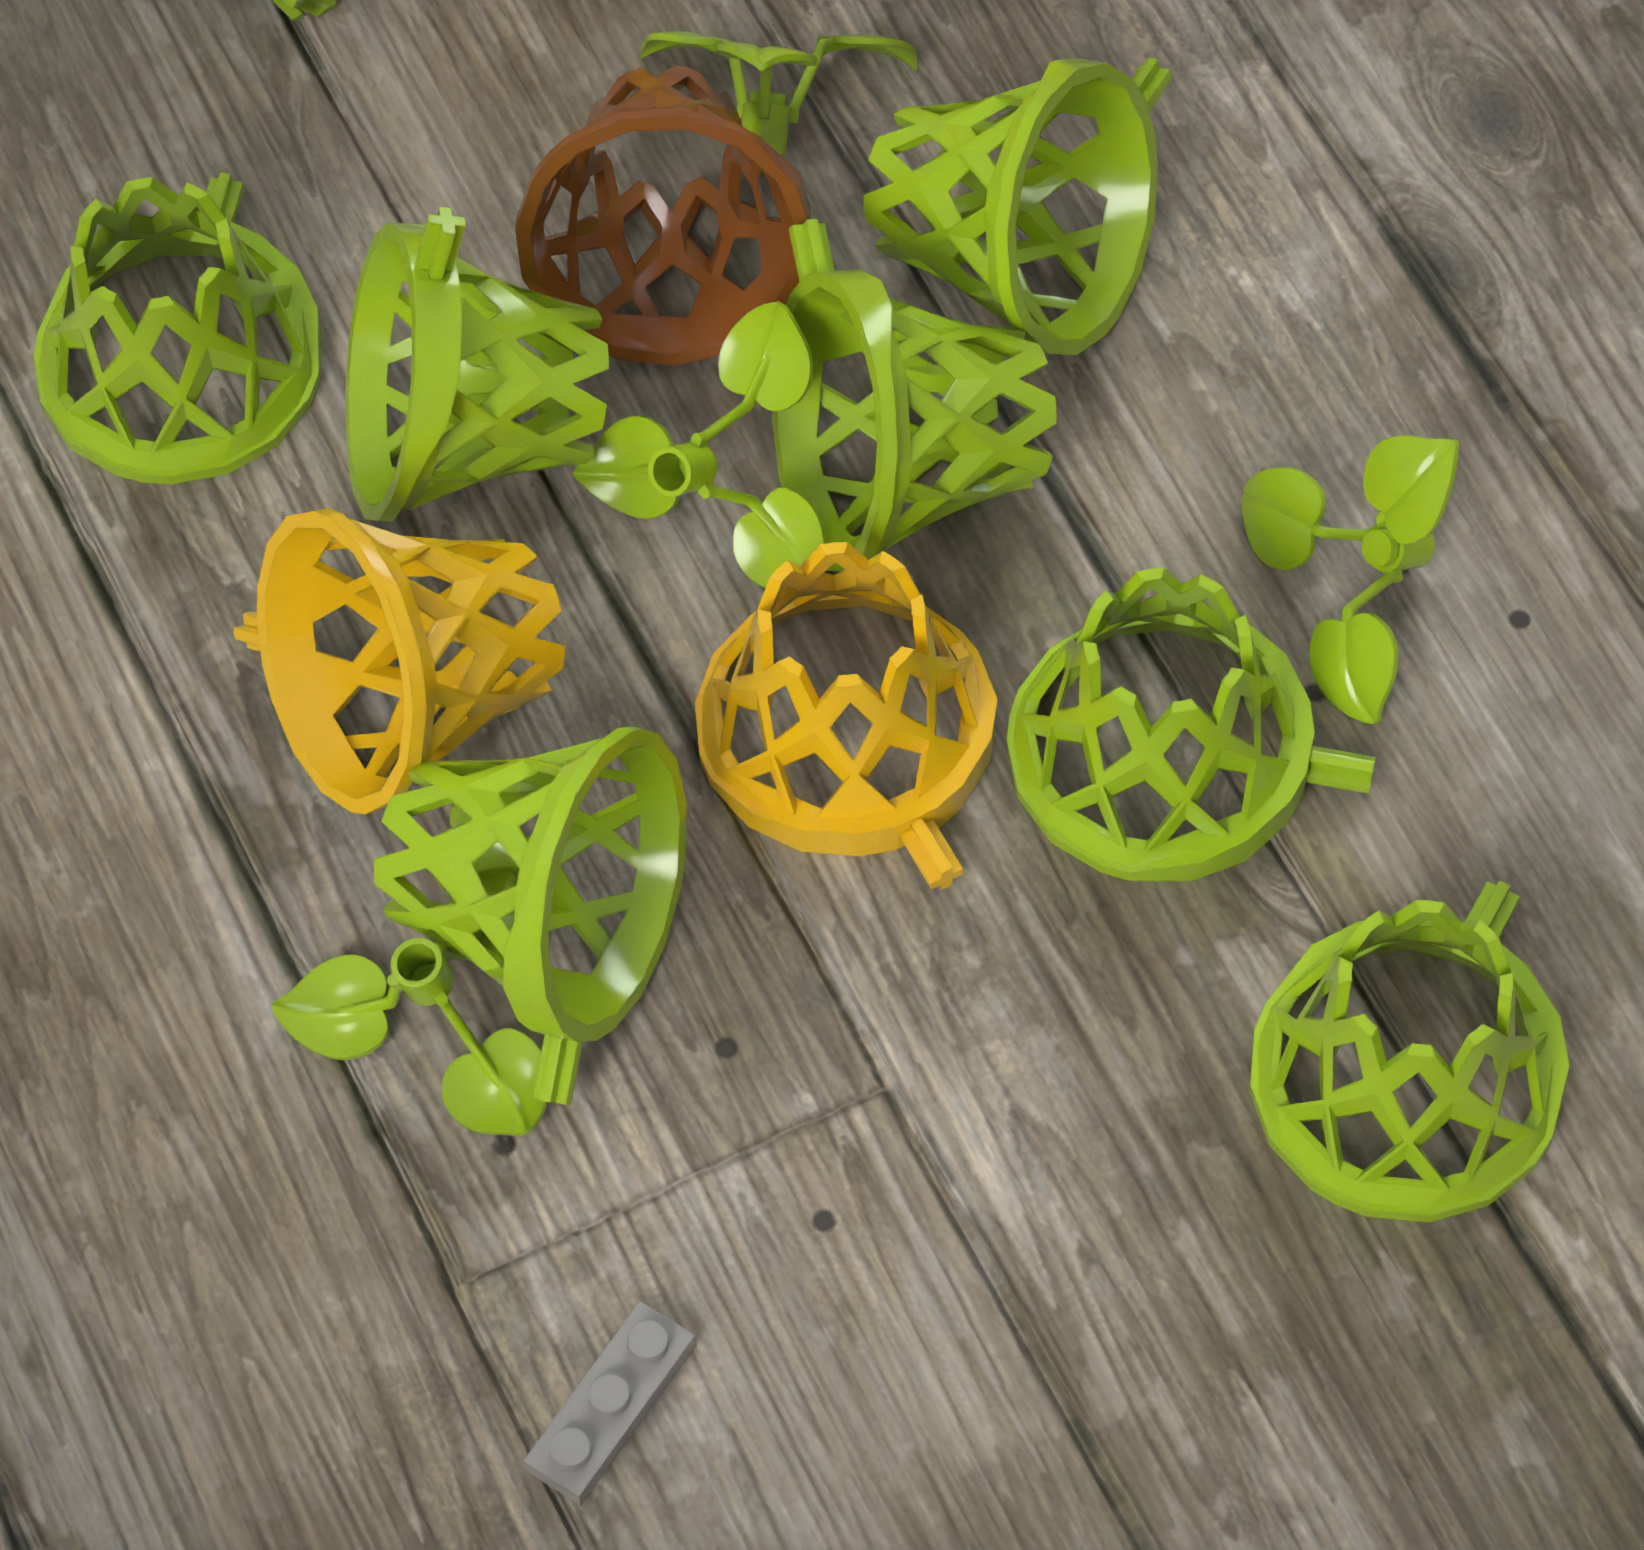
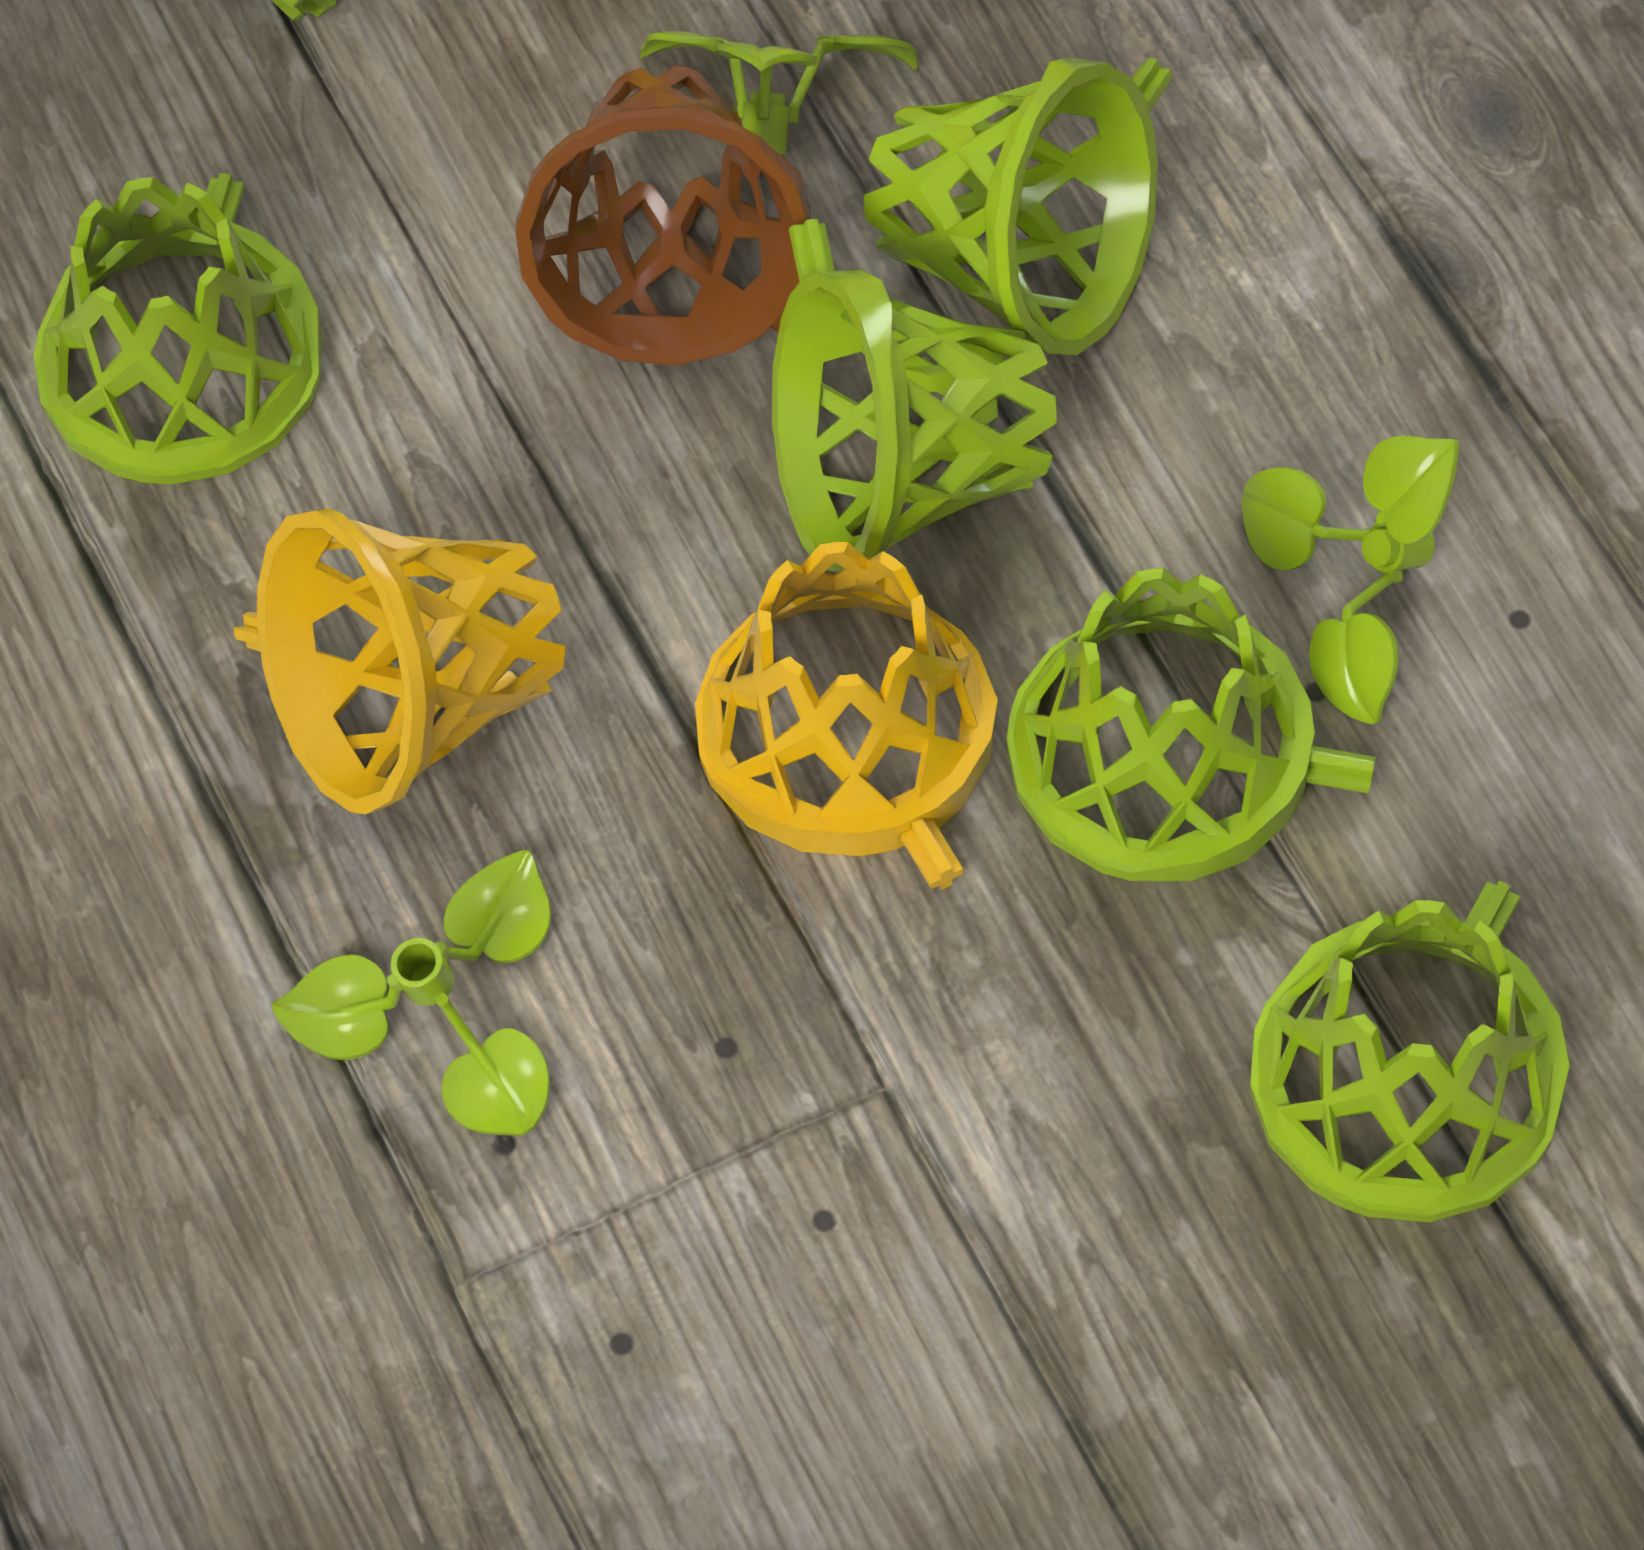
lime piece [345,207,609,522] -> none
lime piece [374,726,687,1105] -> none
light grey plate [523,1301,697,1506] -> none
lime plant [572,301,827,588] -> none

